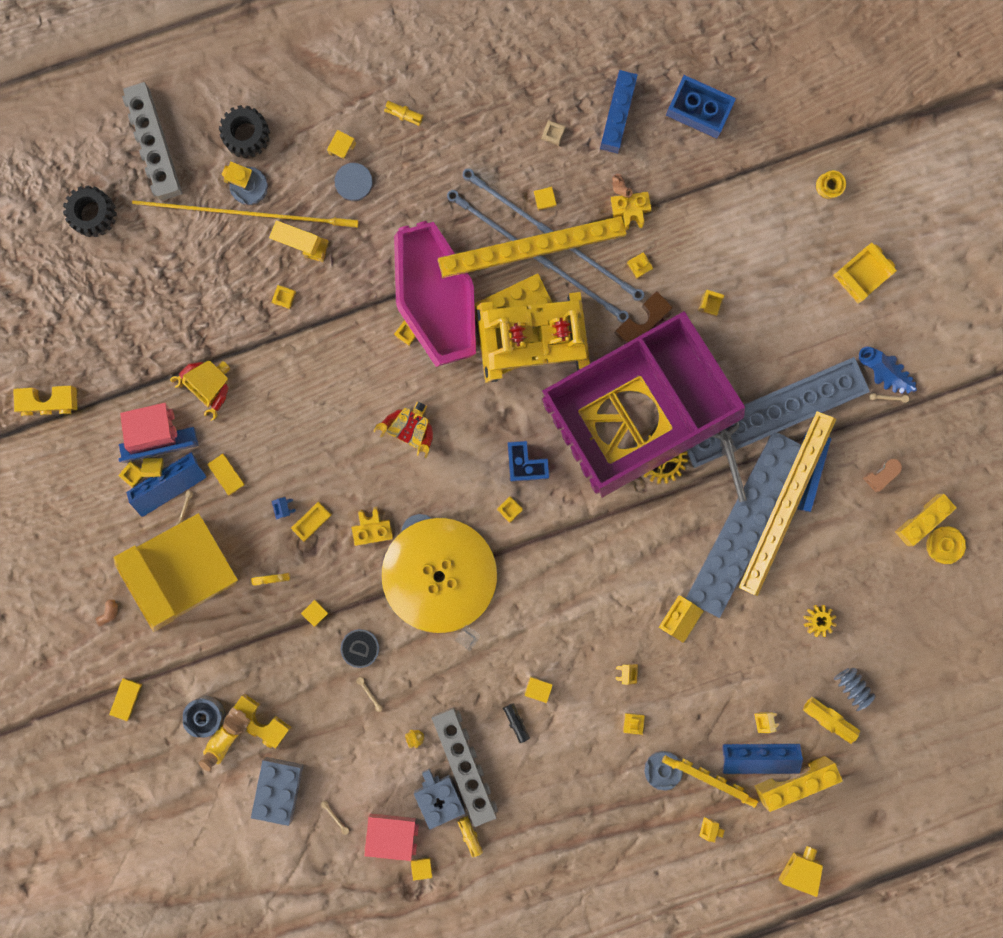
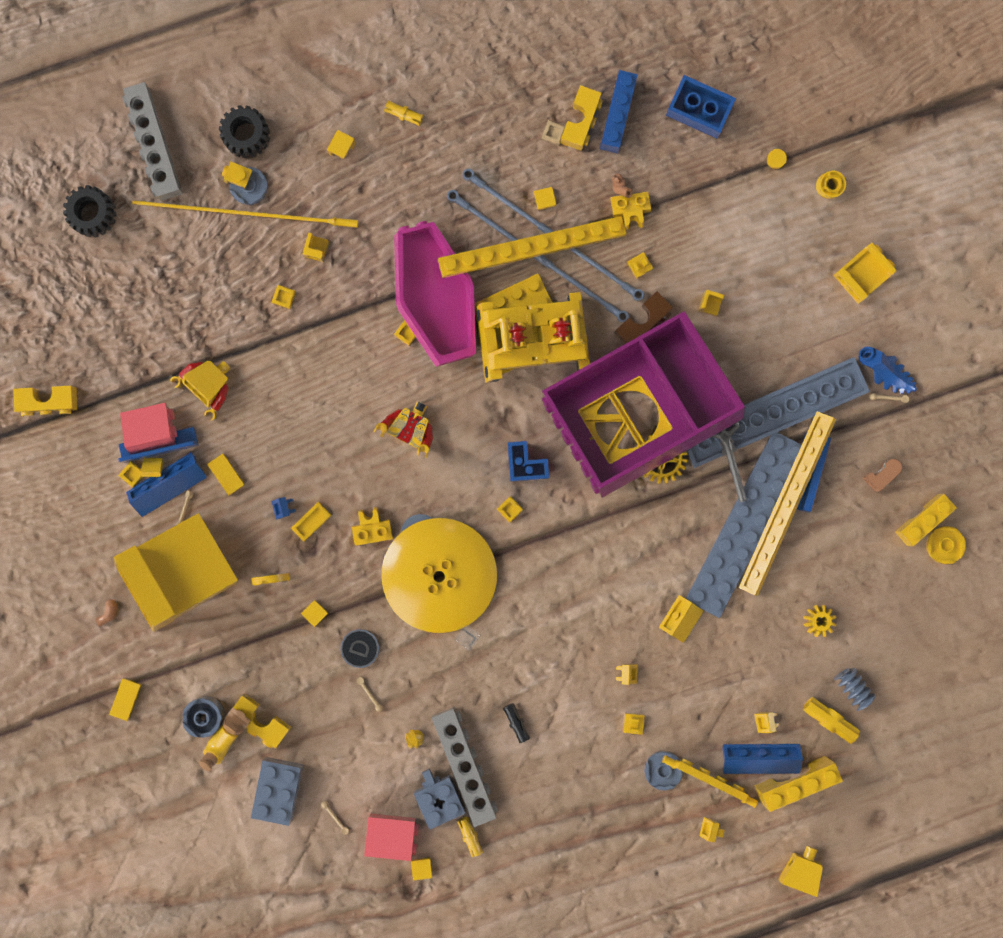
yellow tile [269,220,322,256] -> none
sand blue tile [334,163,373,201] -> none
yellow panel [524,676,552,703] -> none
none -> yellow arch [560,85,603,151]
none -> yellow tile [767,149,787,169]

